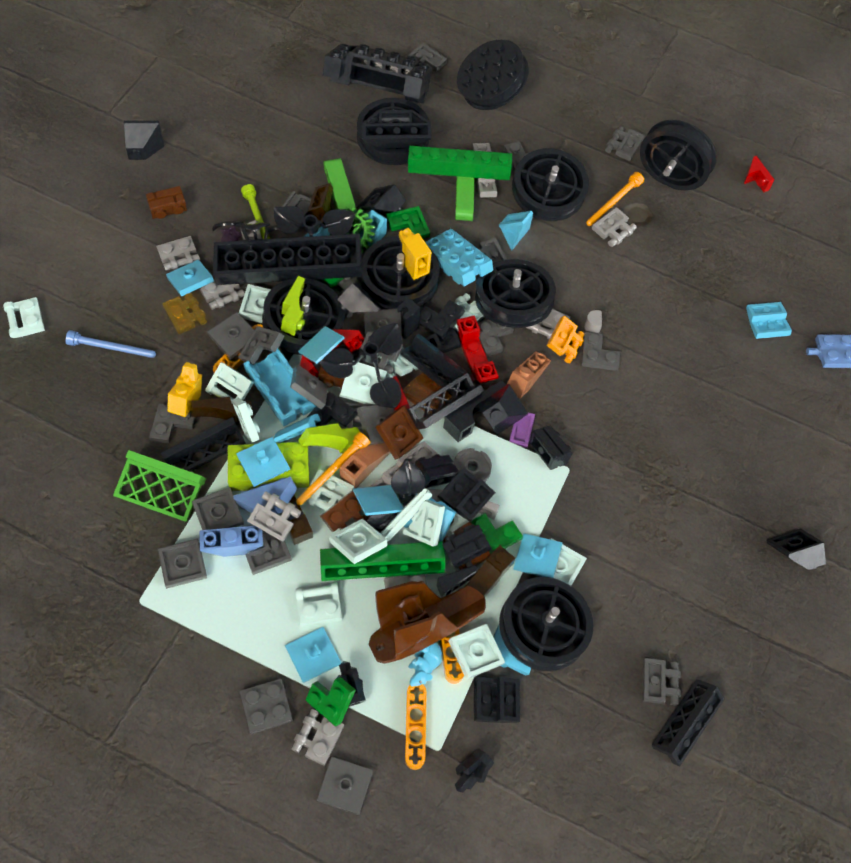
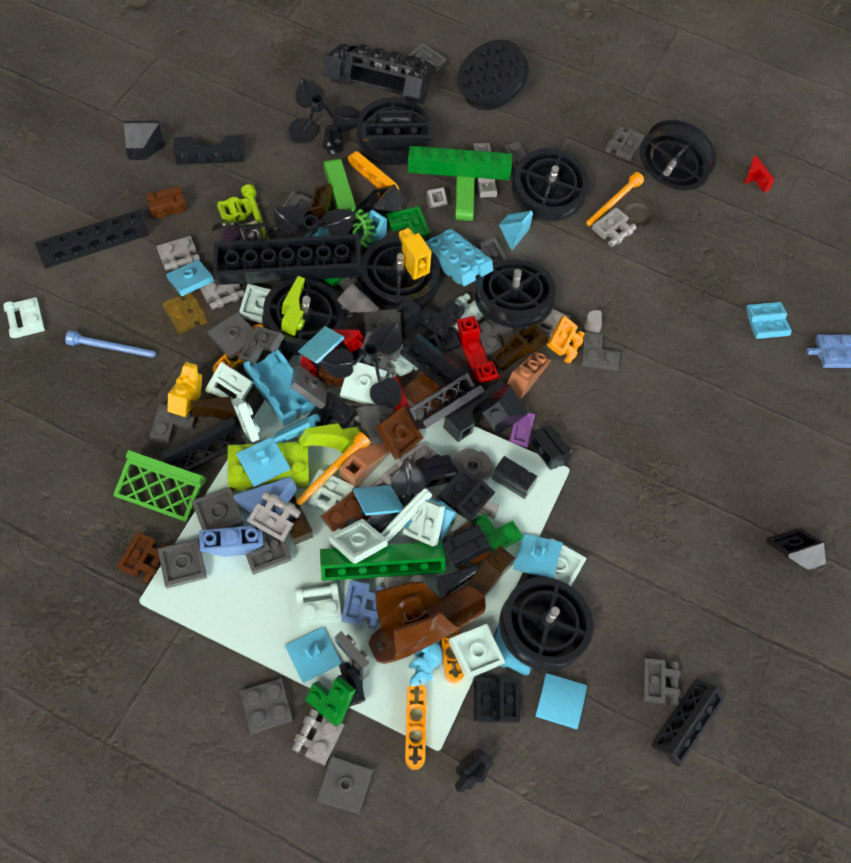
none -> black brick [35,209,149,269]
none -> reddish brown plate [117,532,166,583]
none -> black arch [174,135,245,165]
none -> lime piece [217,197,252,222]
none -> black plant [289,79,359,143]
none -> black rock [322,125,343,156]
none -> dark grey plate [335,631,370,680]
none -> medium blue plate [341,580,384,629]
none -> light orange beam [348,151,399,190]
none -> light grey brick [426,187,448,209]
none -> dark brown slope [491,323,549,371]
none -> black brick [492,456,538,499]
none -> medium azure slope [535,673,587,729]

